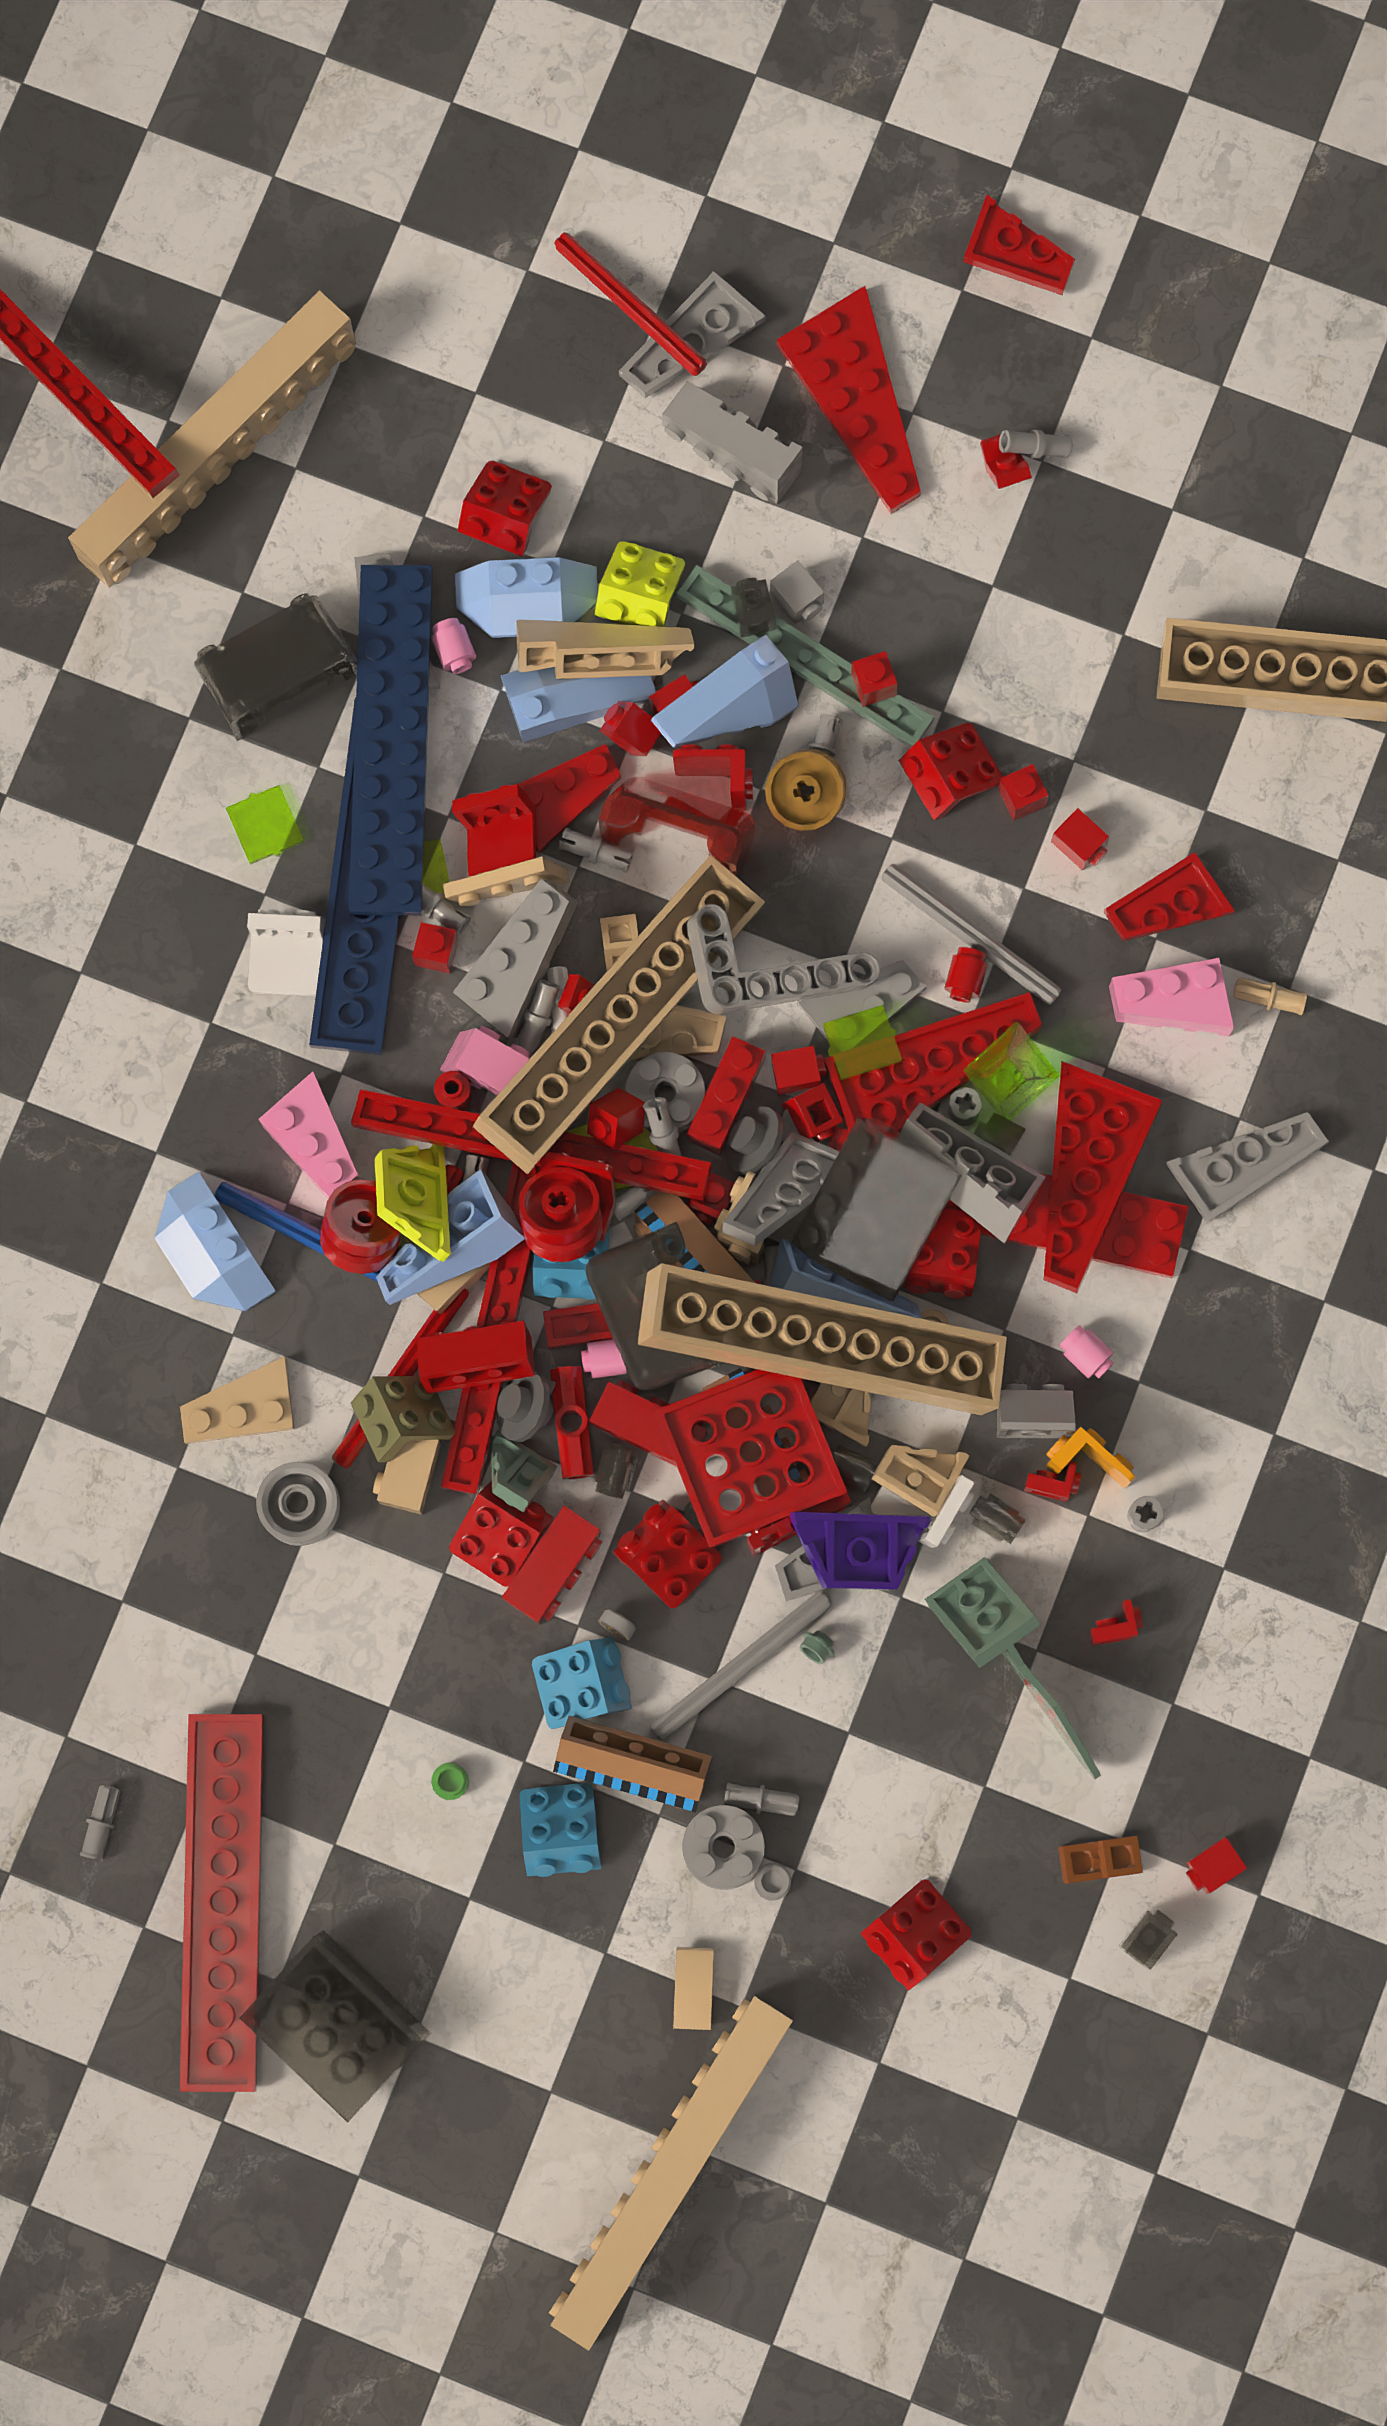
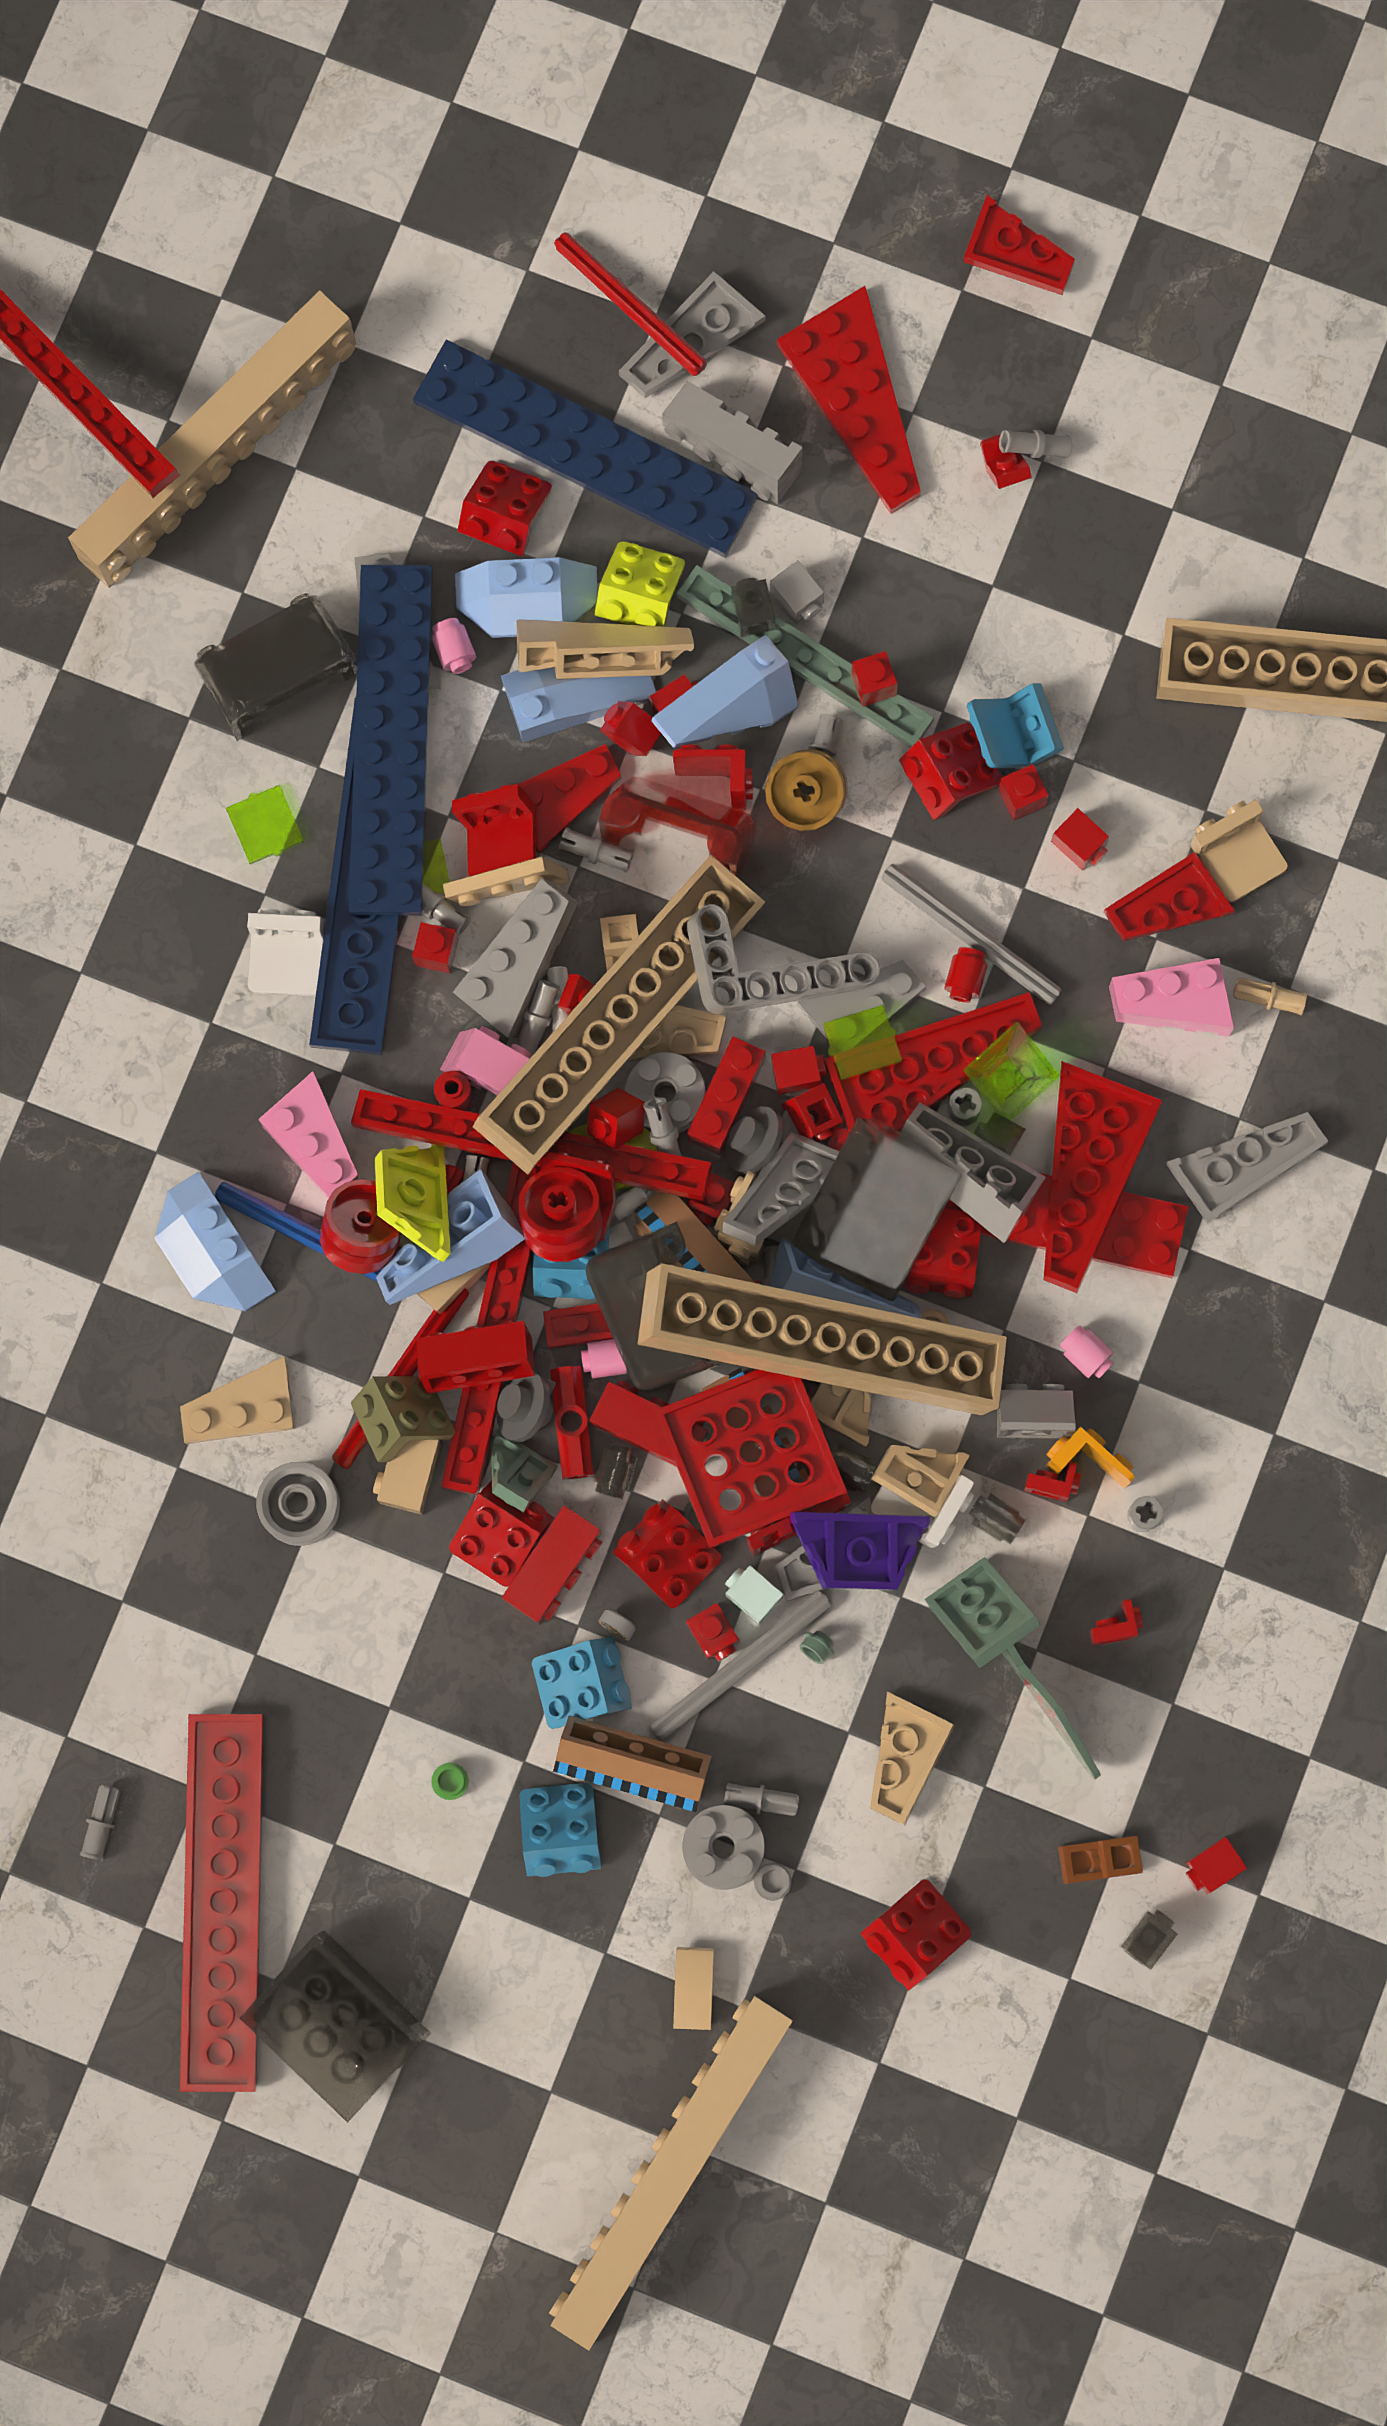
none -> dark blue plate [413,339,758,558]
none -> red bracket [686,1603,740,1662]
none -> light aqua brick [725,1566,783,1625]
none -> tan wing [870,1692,955,1826]
none -> dark azure bracket [967,683,1064,768]
none -> tan bracket [1190,799,1287,903]

